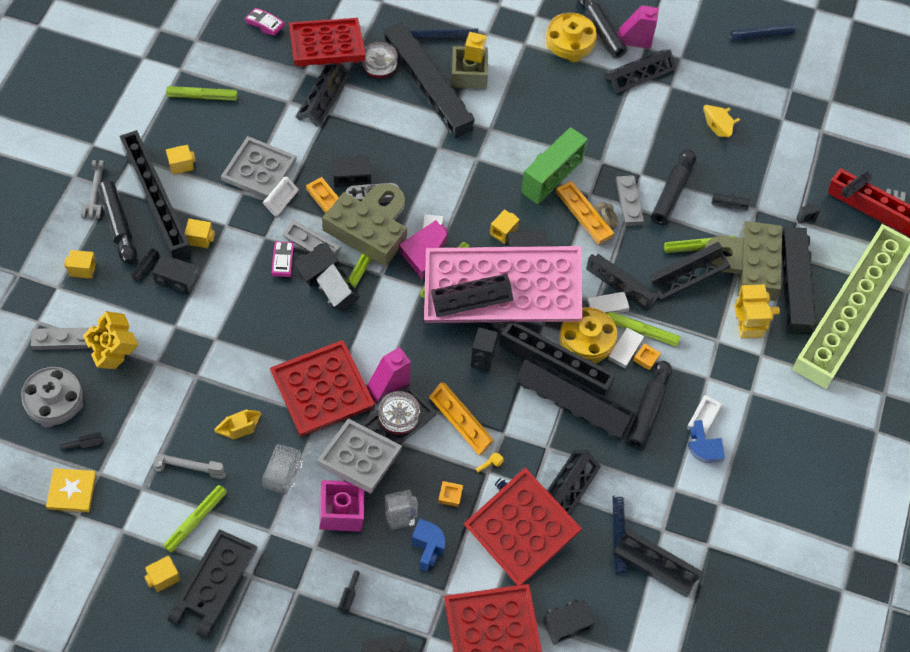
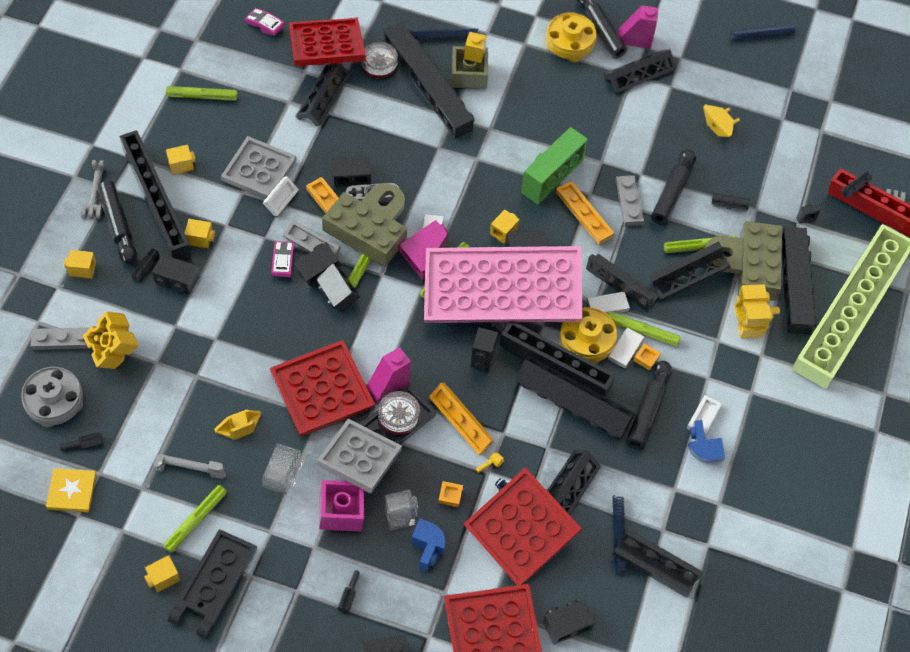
black fence [431,273,514,317] -> none
dark tan piece [595,202,619,229] -> none

